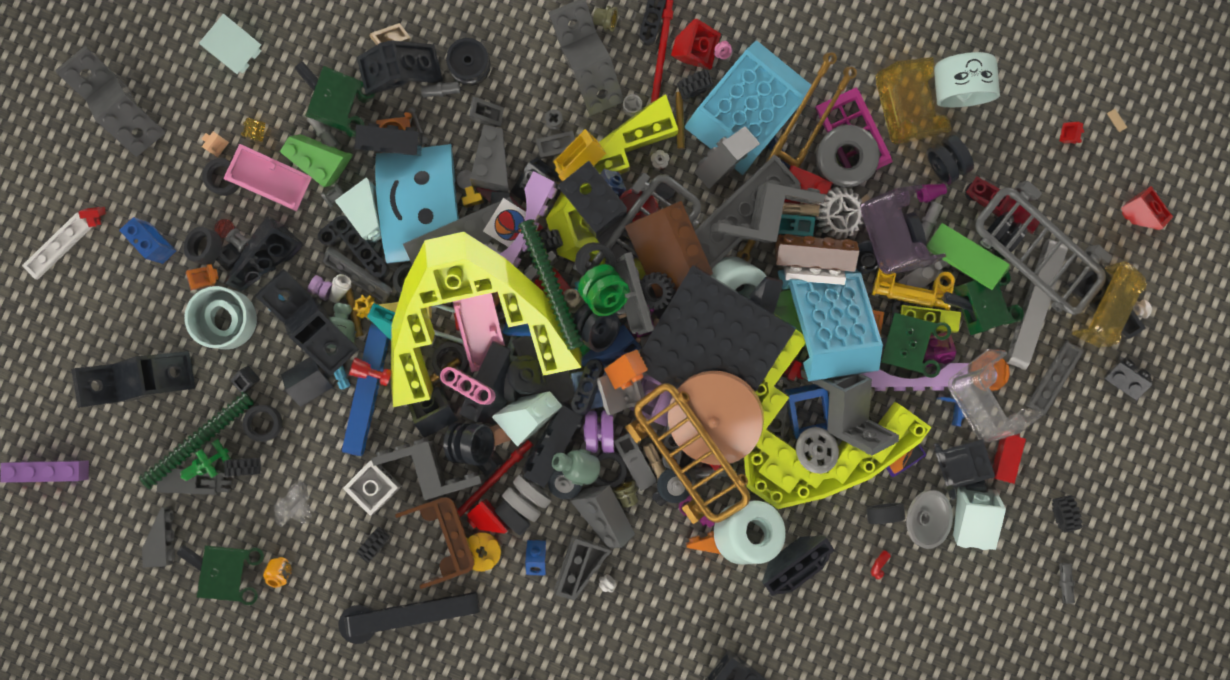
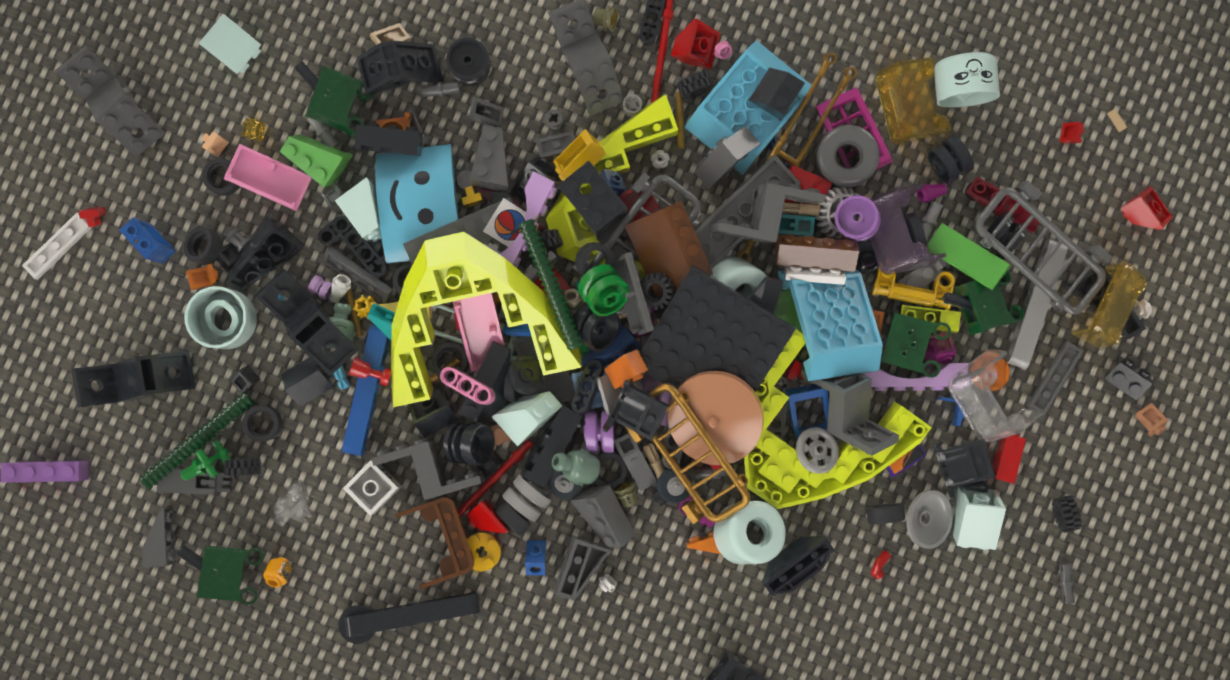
clear red tile [215,219,236,238] -> none
black tyre [356,526,391,563] -> none
black piece [656,183,675,200] -> none
none -> black piece [602,380,670,441]
none -> black slope [749,67,805,120]
none -> medium lavender wheel [835,195,881,241]
none -> nougat bracket [1135,403,1168,437]

